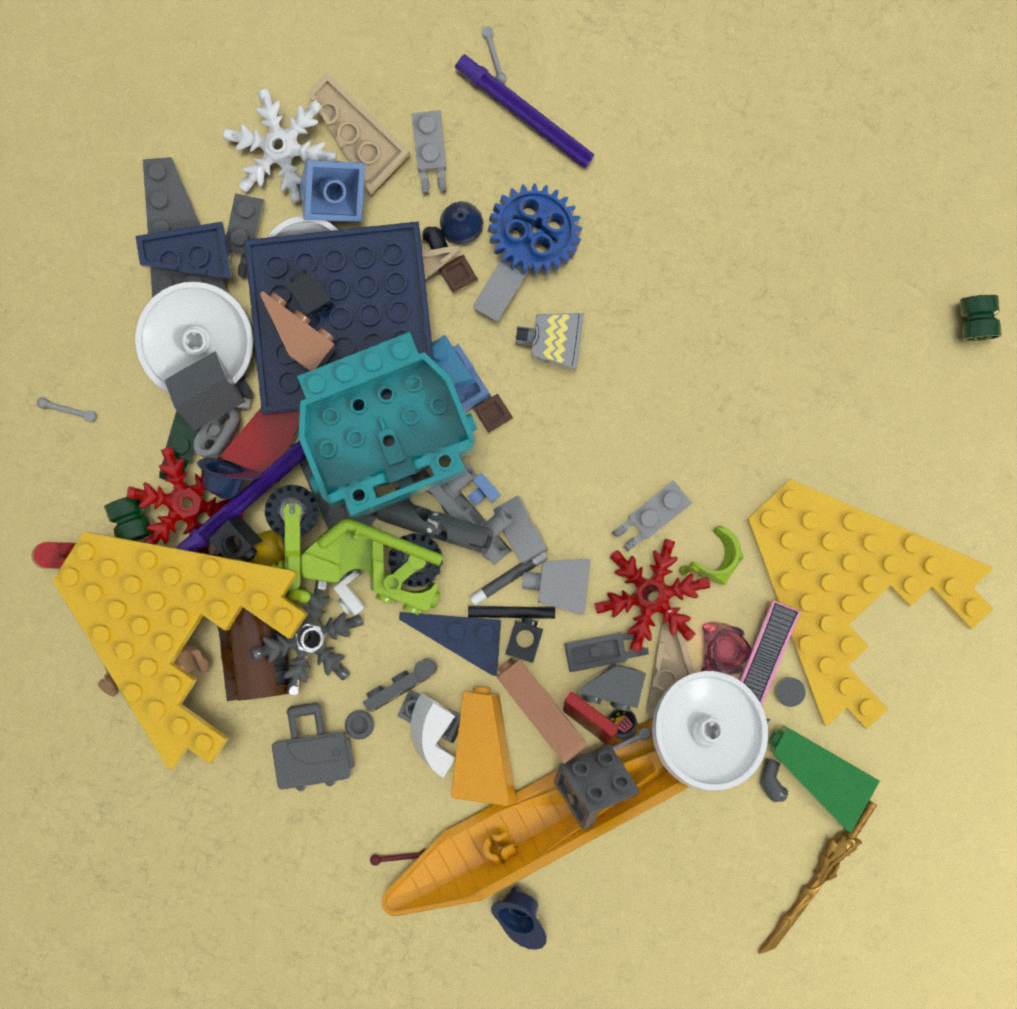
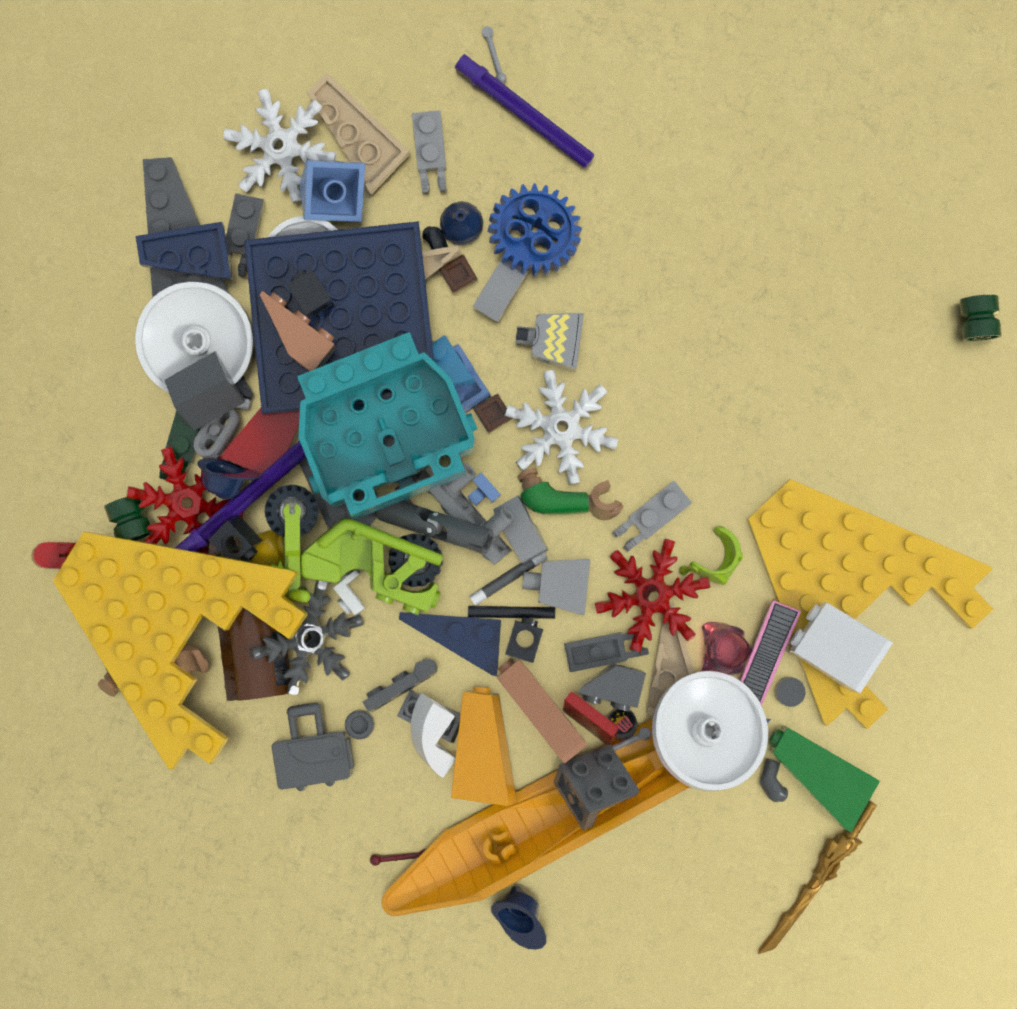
light grey hinge [37,397,96,422] -> none
none -> white piece [505,370,618,485]
none -> piece [517,468,624,520]
none -> white slope [790,602,893,693]

